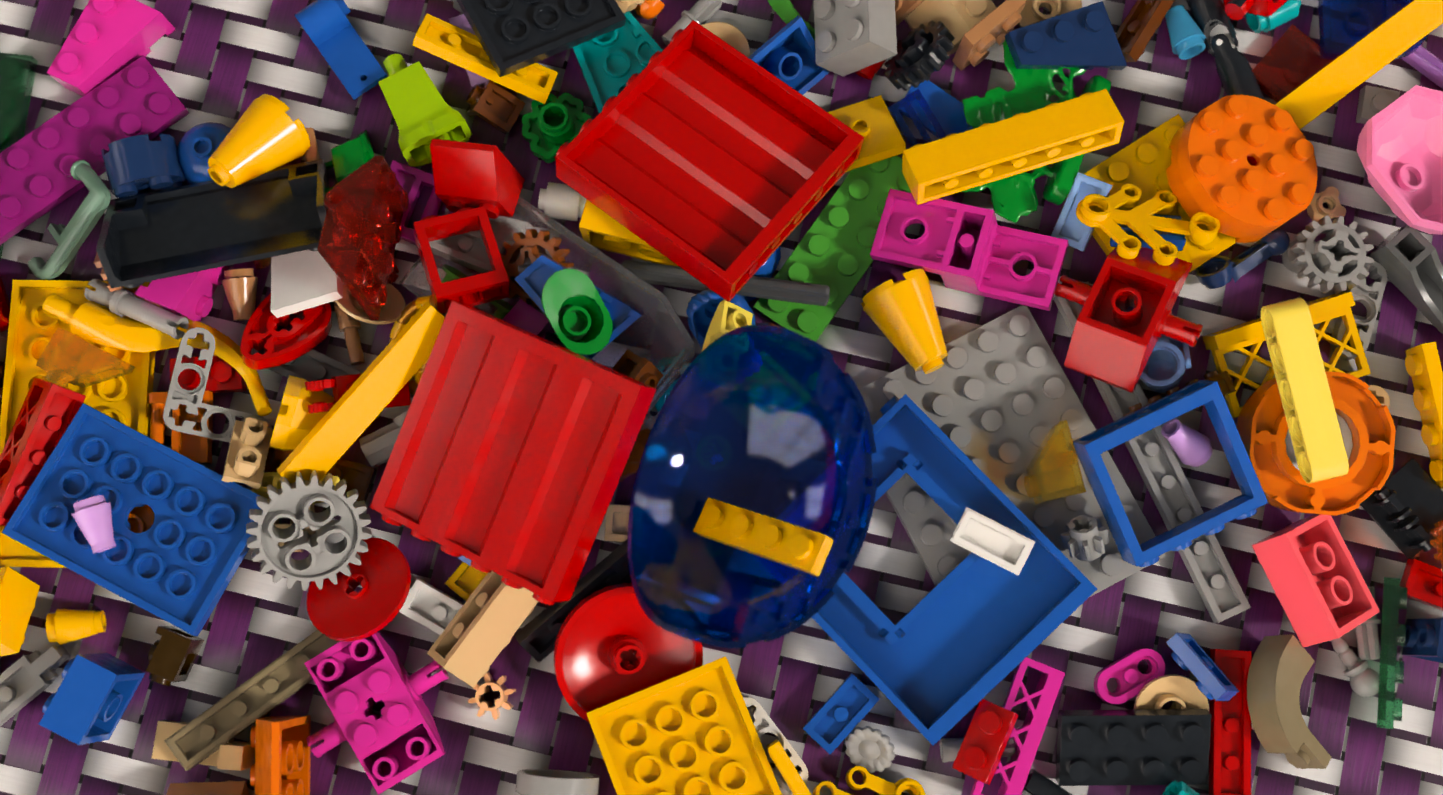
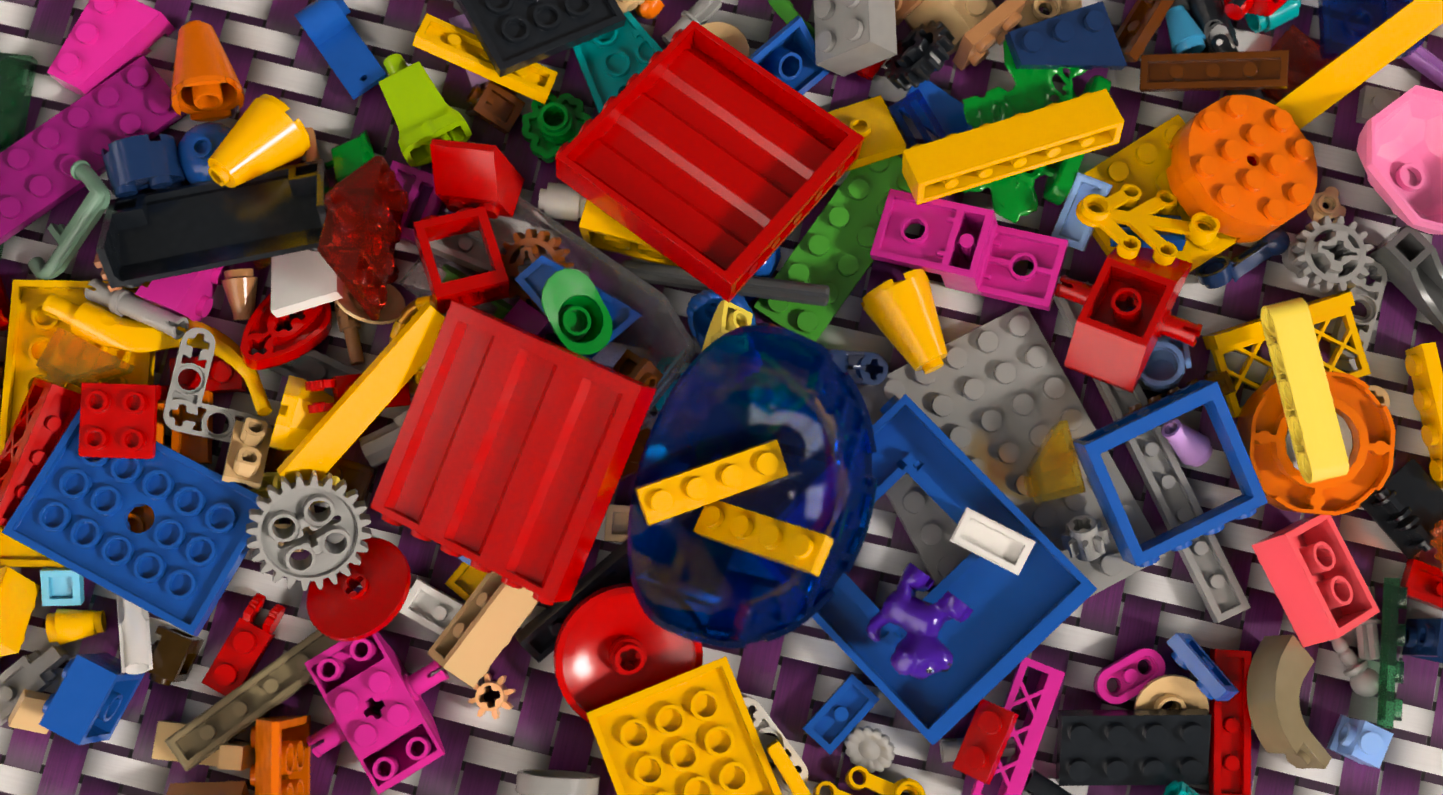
lavender cone [72,495,116,554] -> none
none -> tan tile [8,689,50,734]
none -> medium azure plate [40,567,85,606]
none -> red bracket [78,382,169,459]
none -> white piece [116,594,153,675]
none -> orange cone [170,20,245,122]
none -> red hinge [201,593,286,696]
none -> yellow plate [634,439,789,525]
none -> dark blue piece [811,350,888,386]
none -> dark purple animal [866,562,973,680]
none -> reddish brown plate [1139,50,1289,92]
none -> light blue brick [1327,714,1393,768]

